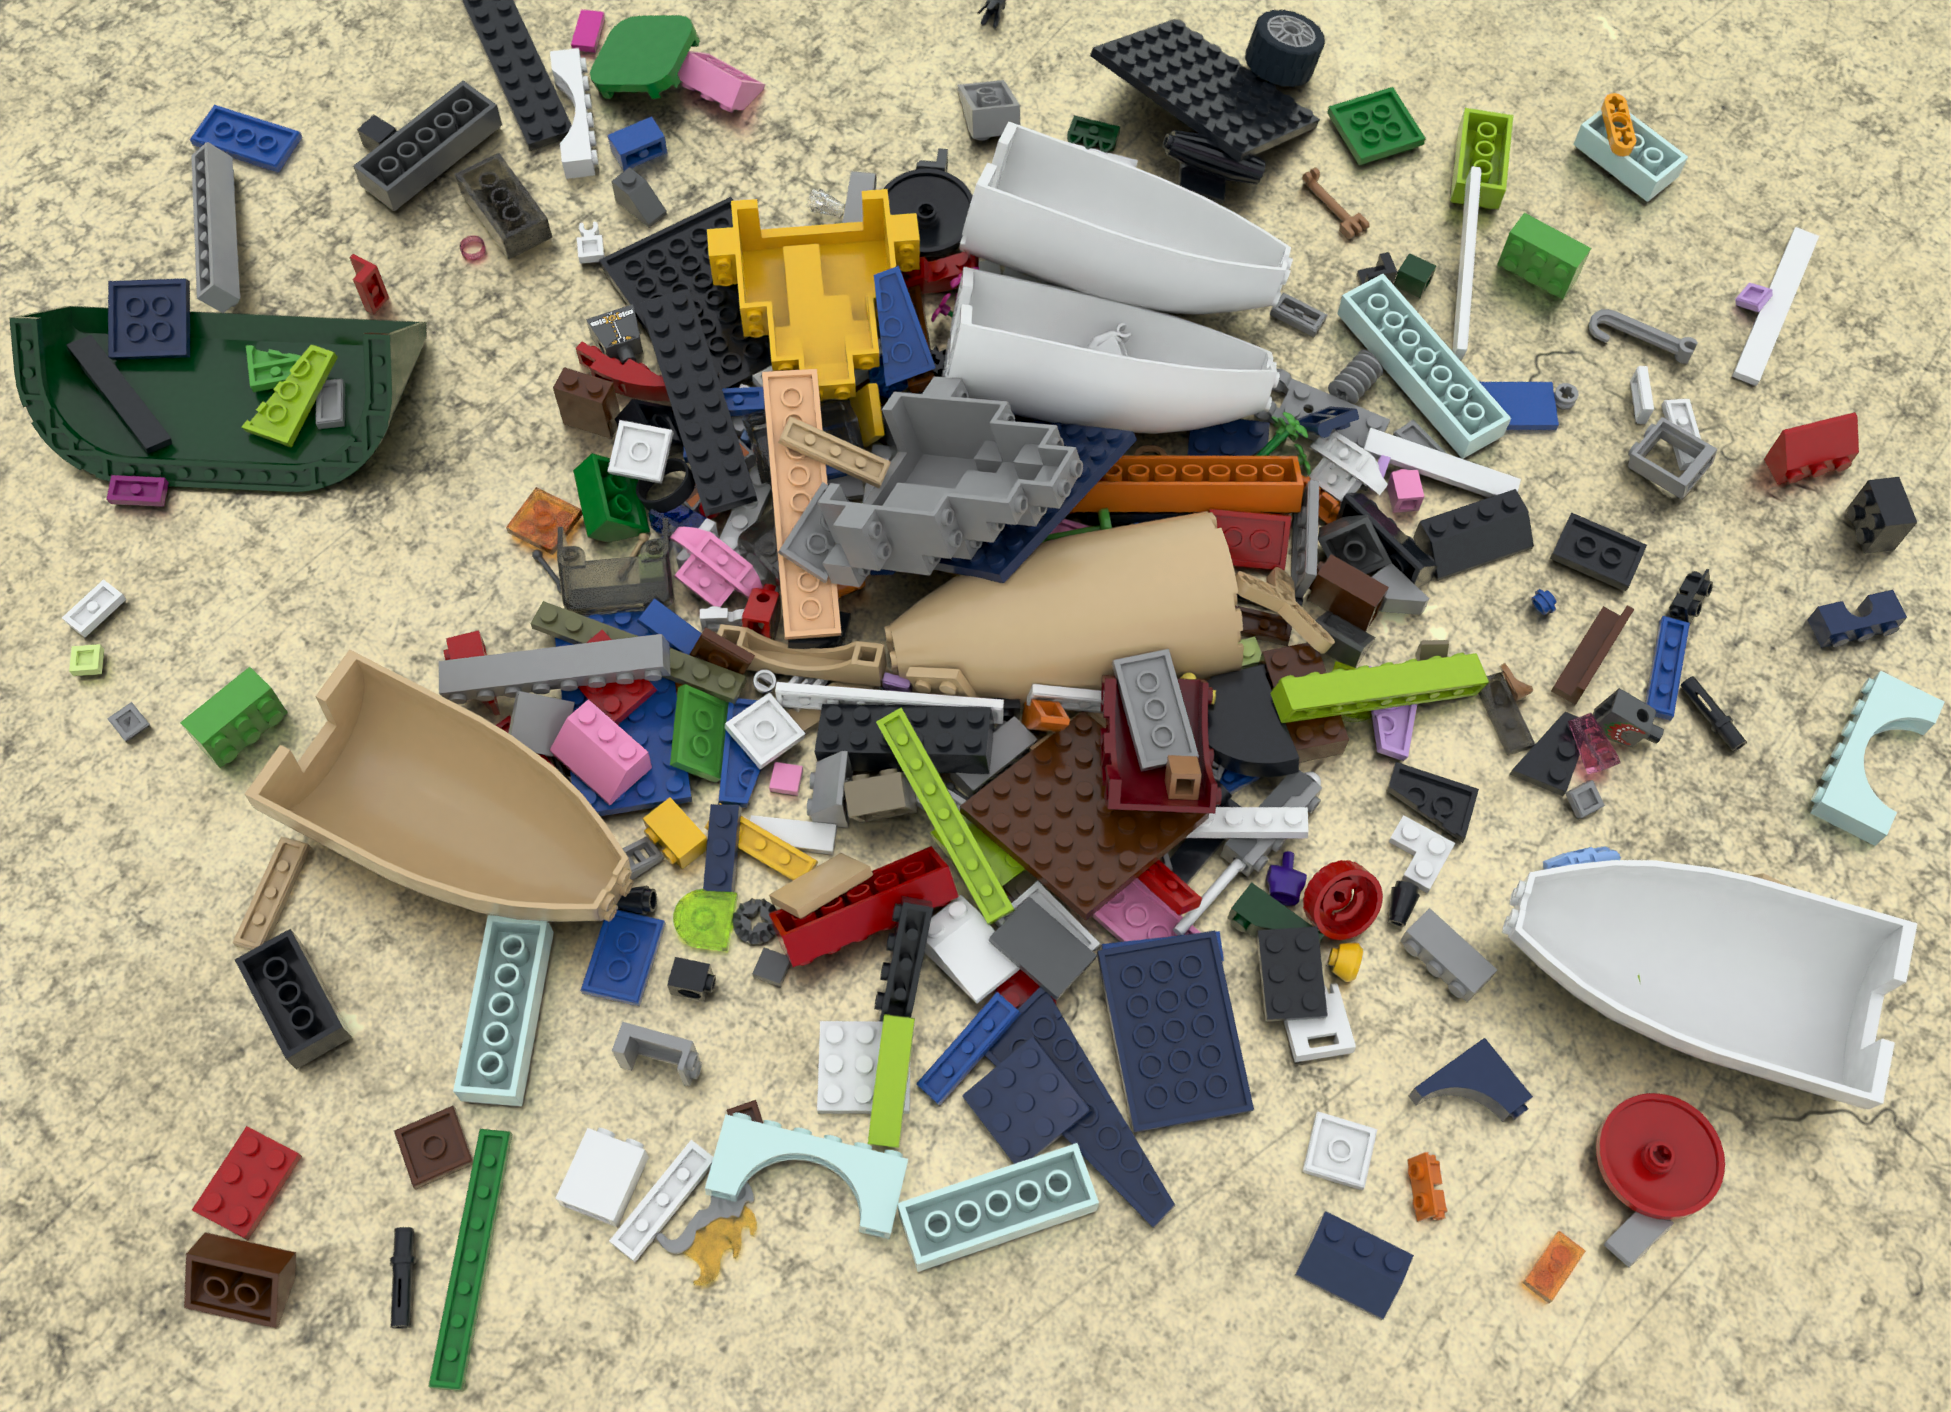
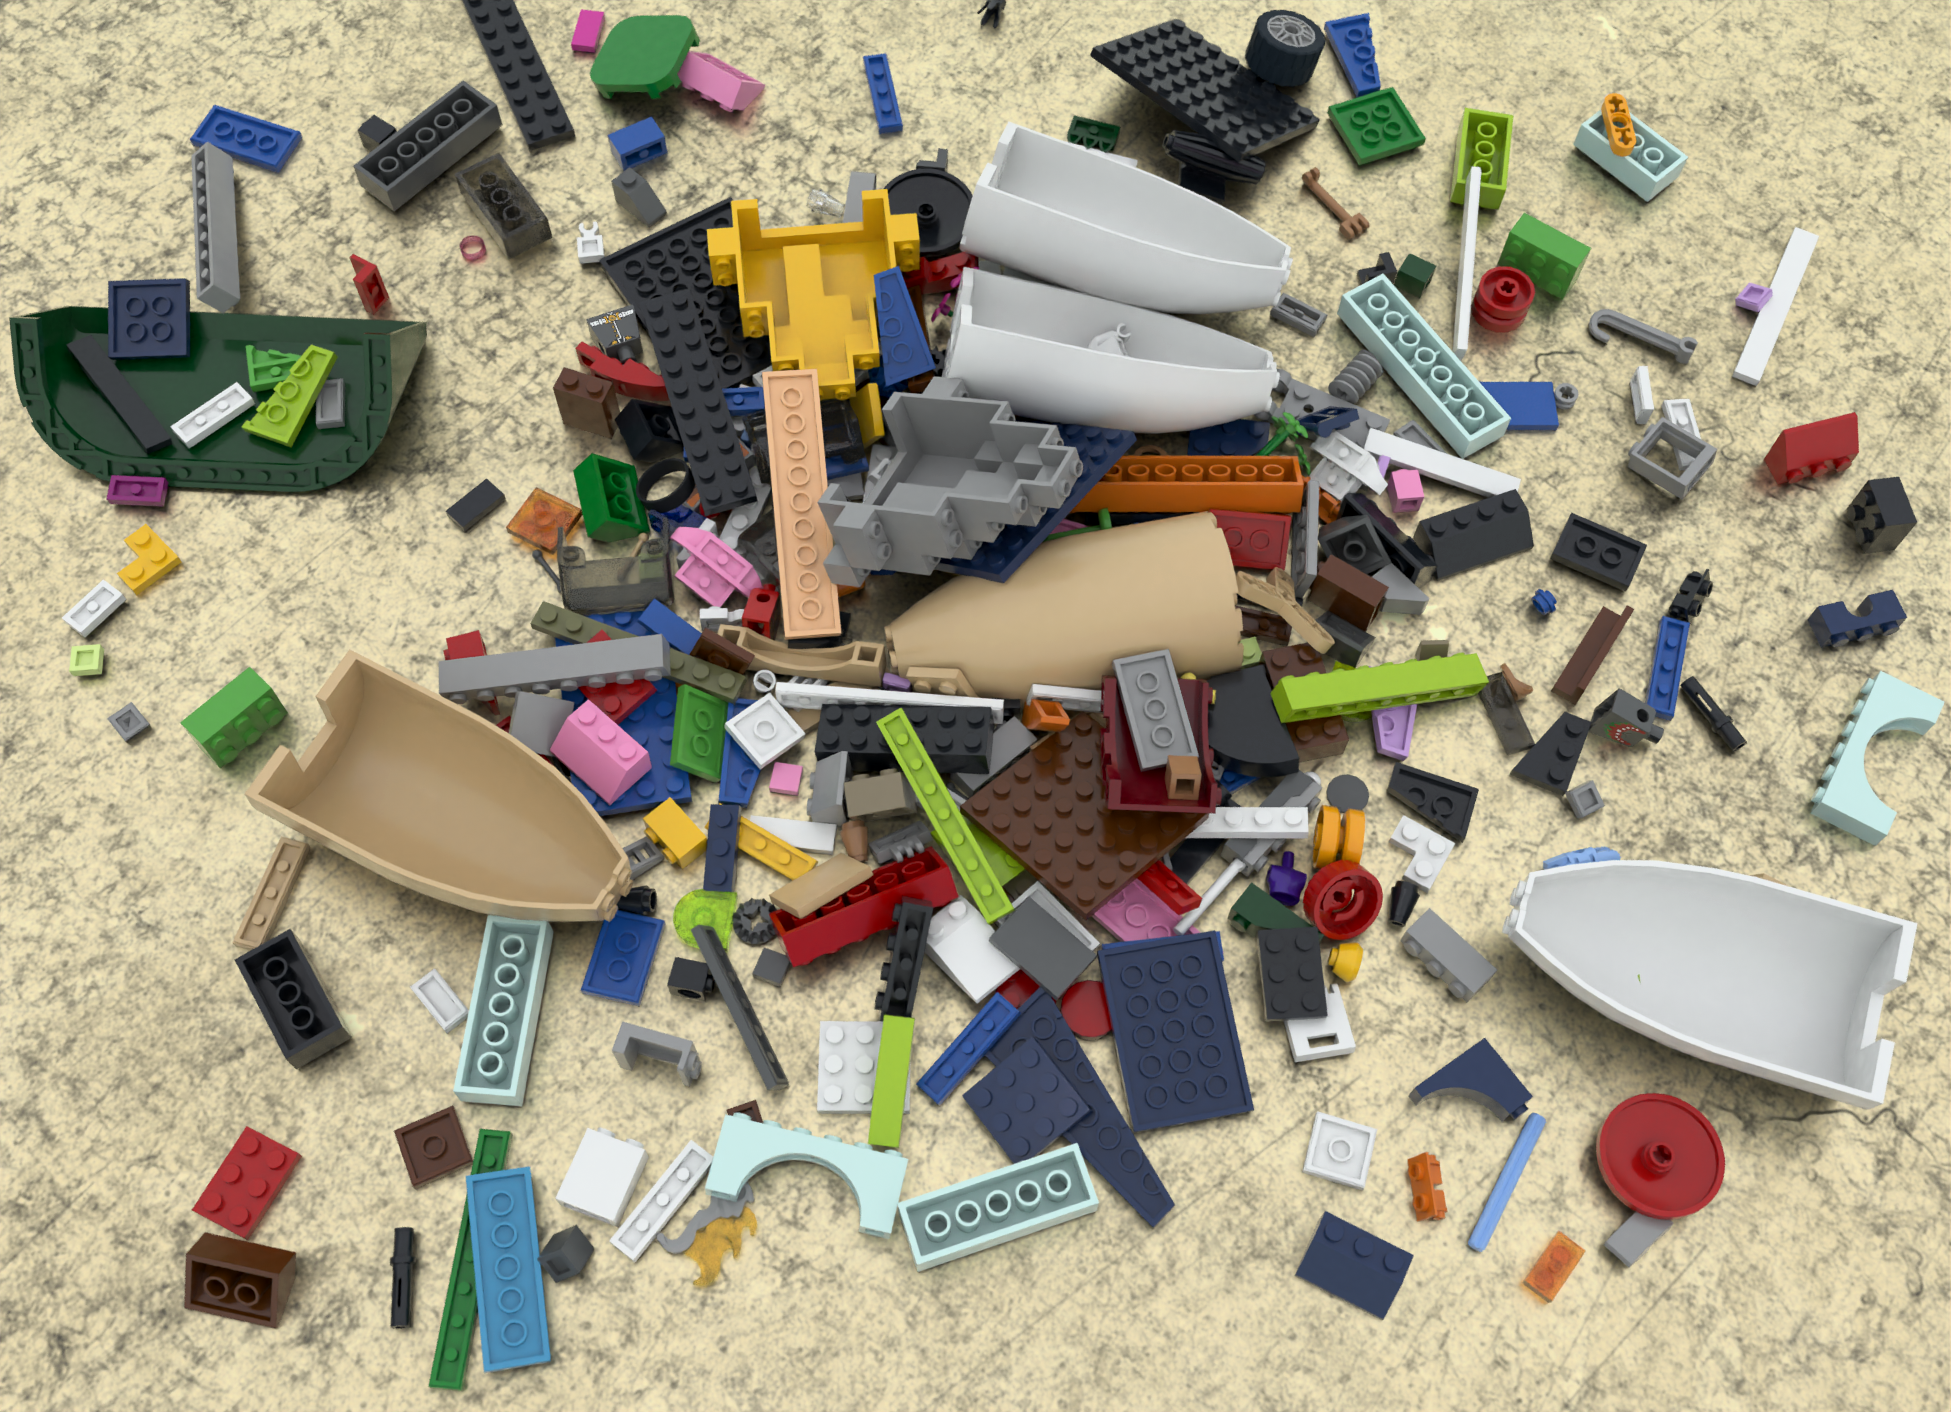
white arch [550,48,599,179] -> none
white tile [608,420,673,484] -> none
tan tile [778,416,891,488] -> none
light grey wing [778,482,835,583] -> none
light grey slope [958,80,1020,140] -> none
clear pink slope [1568,713,1621,774] -> none
none -> yellow plate [117,524,182,595]
none -> white plate [170,382,255,448]
none -> white tile [410,968,469,1033]
none -> black tile [446,478,506,532]
none -> dark azure plate [466,1166,551,1373]
none -> dark grey panel [538,1225,594,1283]
none -> dark grey tile [691,924,789,1090]
none -> medium nougat cone [840,820,868,863]
none -> blue tile [863,53,903,134]
none -> light grey hinge [868,821,933,864]
none -> red tile [1060,980,1112,1041]
none -> light orange wheel [1312,805,1365,869]
none -> blue wing [1324,13,1381,97]
none -> dark grey piece [1326,774,1369,813]
none -> light blue axle [1468,1113,1546,1252]
none -> red wheel [1471,266,1535,333]

